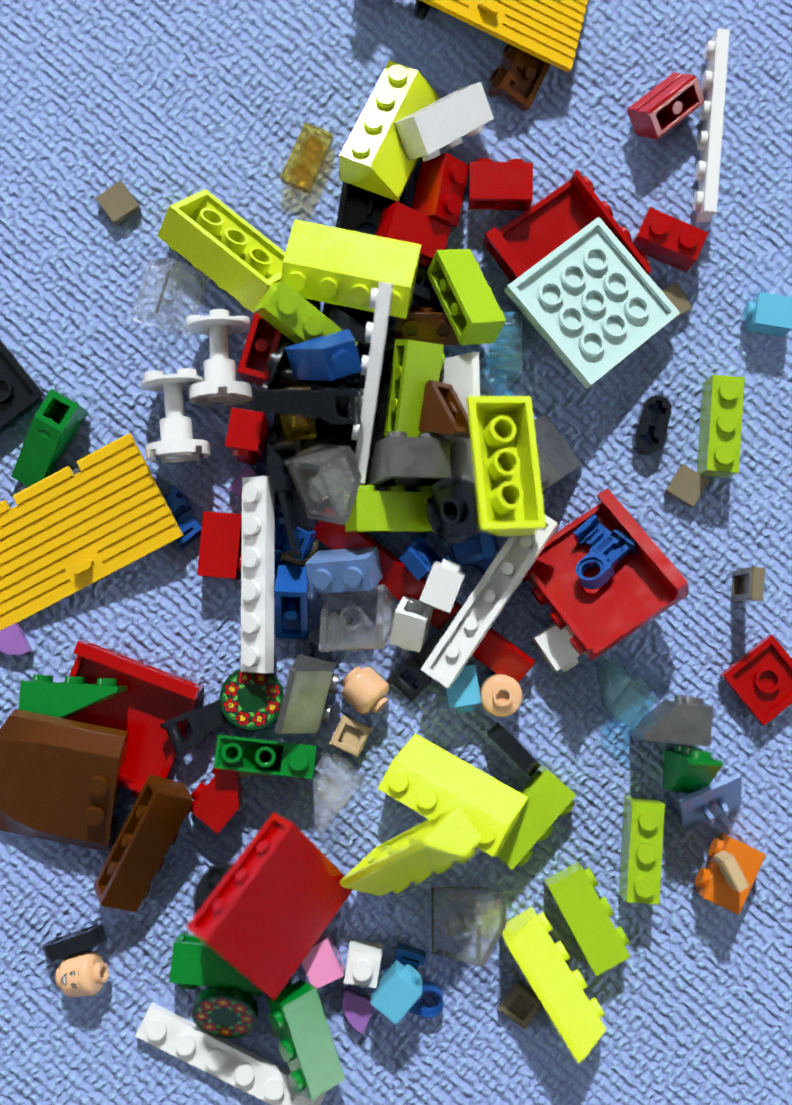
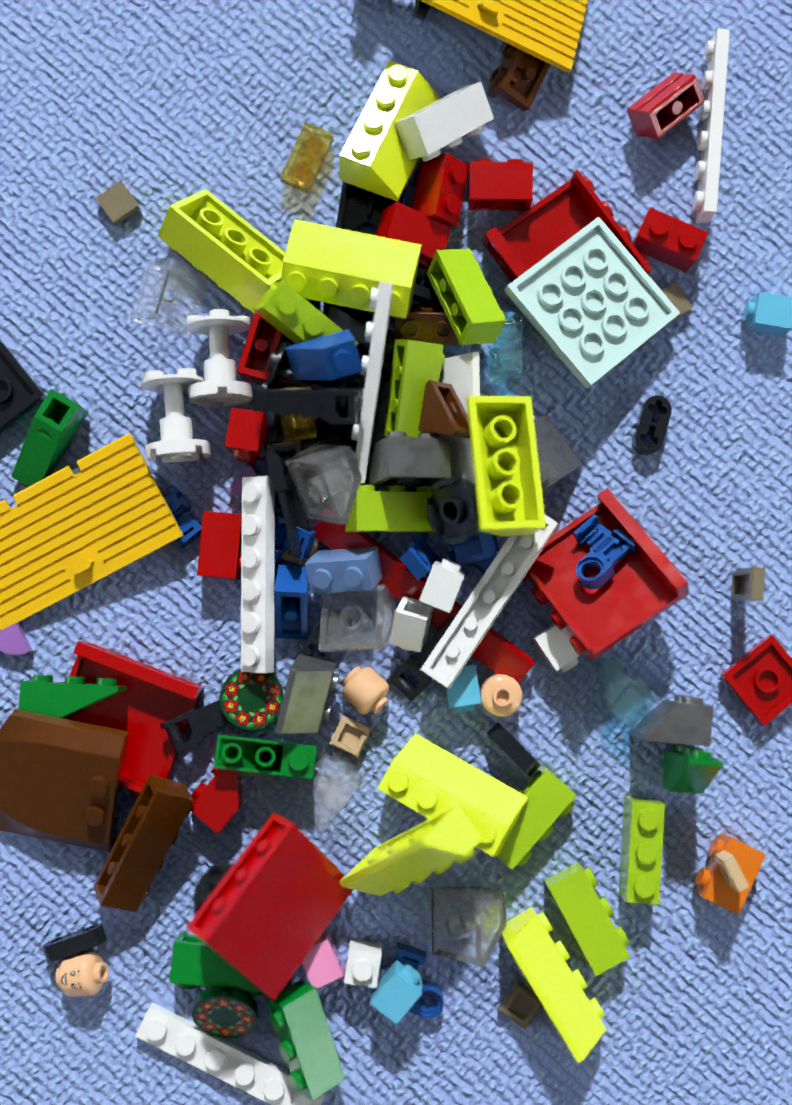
medium lavender tile [343,987,374,1034] -> none
dark tan tile [664,464,710,508] -> none
medium blue piece [678,773,741,831] -> none
lime brick [697,375,745,478] -> none

